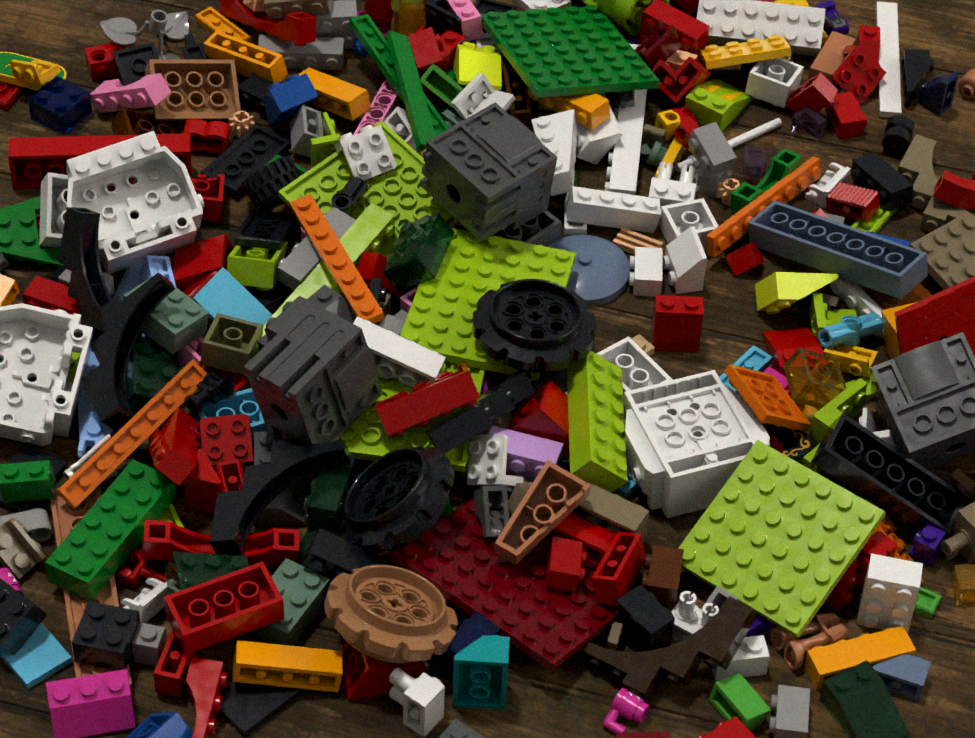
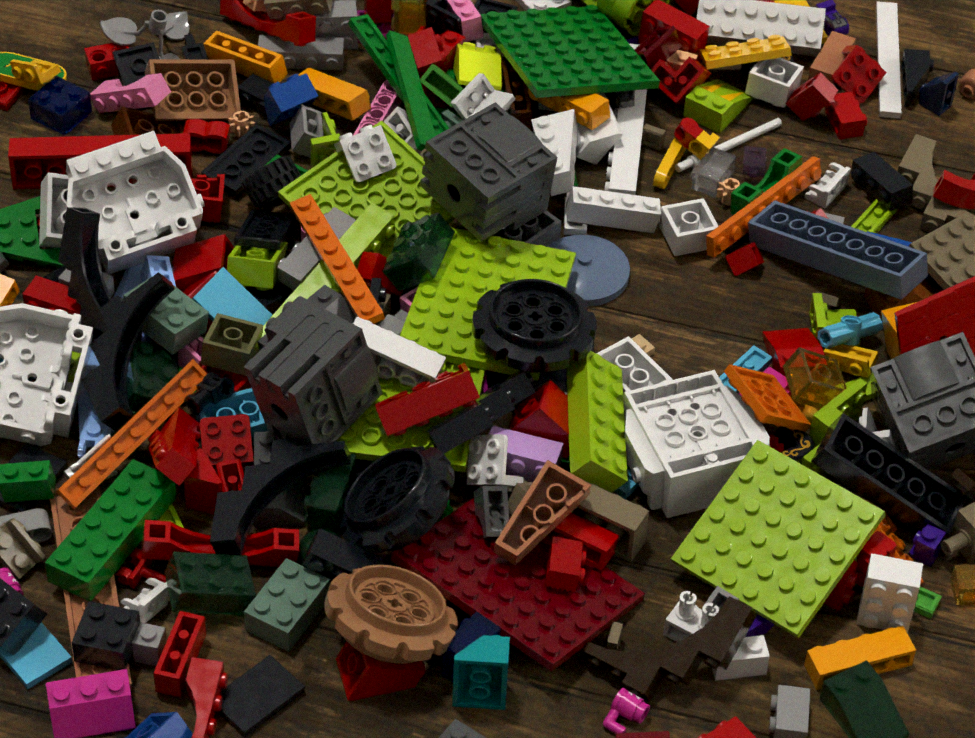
red brick [164,561,284,655] -> none
light orange tile [194,6,251,43] -> none
light orange brick [233,640,343,692] -> none
black piece [331,176,368,217] -> none
blue plate [353,38,369,57] -> none
white brick [389,667,445,737] -> none
red brick [592,532,646,605] -> none
light nougat tile [613,227,663,255] -> none
black brick [614,585,675,652] -> none
white brick [629,247,663,297] -> none
sand green piece [640,141,668,167] -> none
reddish brown brick [642,545,684,611] -> none
white brick [648,162,696,207] -> none
red slope [651,295,704,353] -> none
yellow leg [654,107,698,141] -> none
white slope [663,226,707,294] -> none
light grey brick [688,122,737,177] -> none
bright green brick [708,673,771,731] -> none
neon yellow slope [755,272,838,315] -> none
nougat piece [770,613,850,670] -> none
bracket [791,106,827,140] -> none
red brick [826,181,880,222] -> none
white plate [830,277,885,341] -> none
red slope [856,25,880,63] -> none
sand blue slope [868,654,931,701] -> none
black wheel [882,115,915,156] -> none

